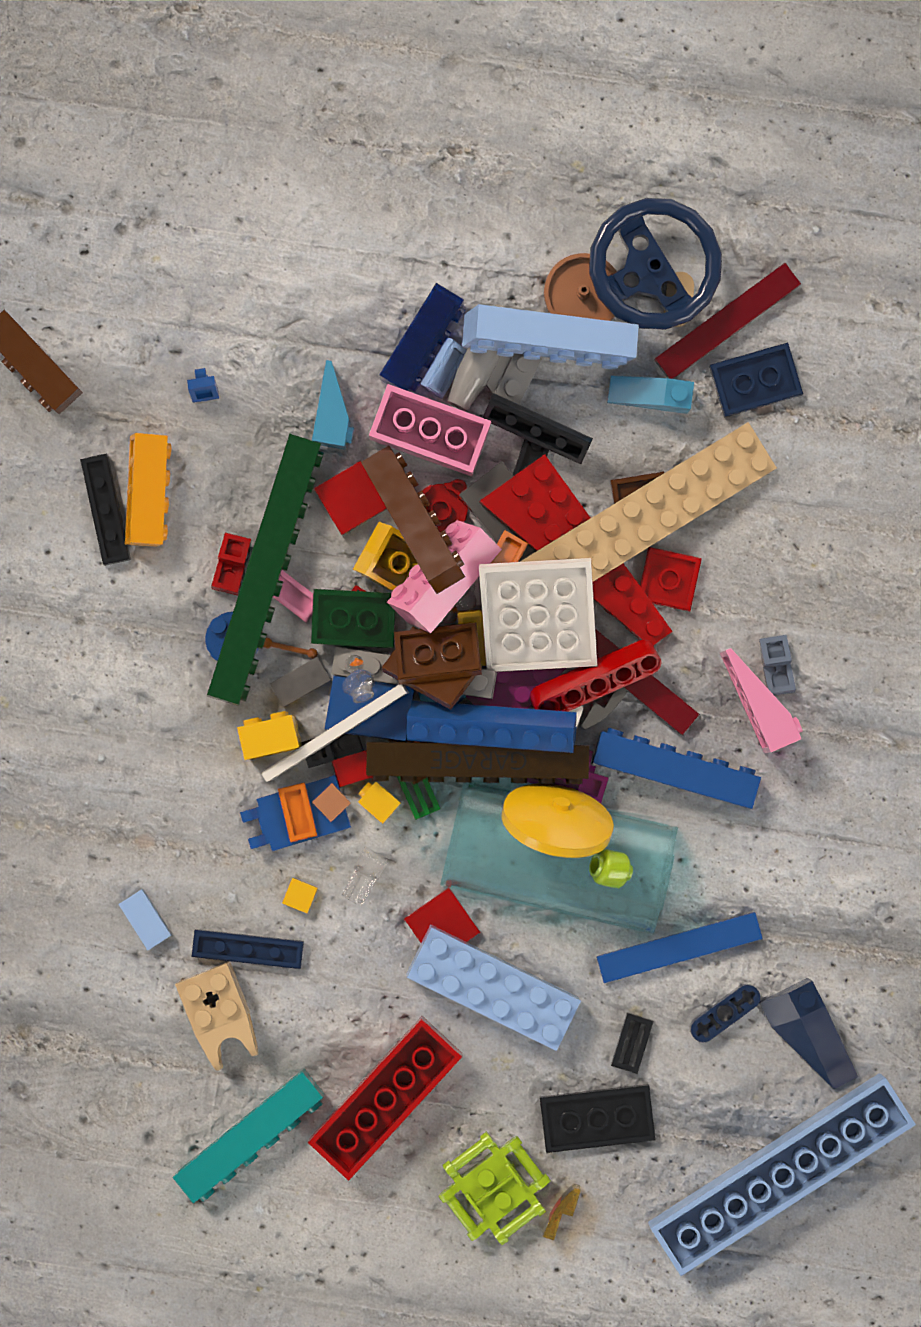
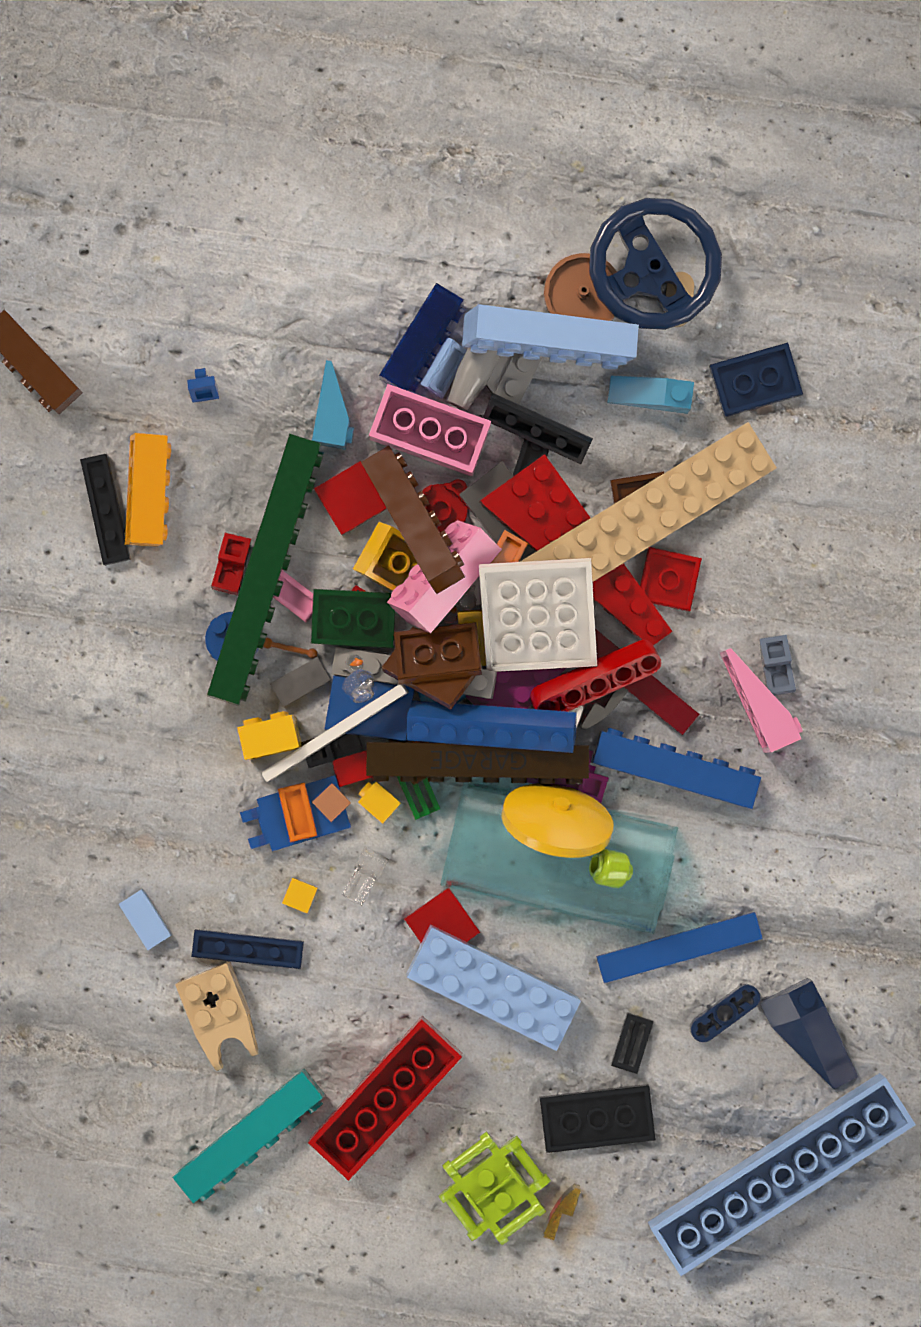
dark red tile [654,263,801,379] -> none

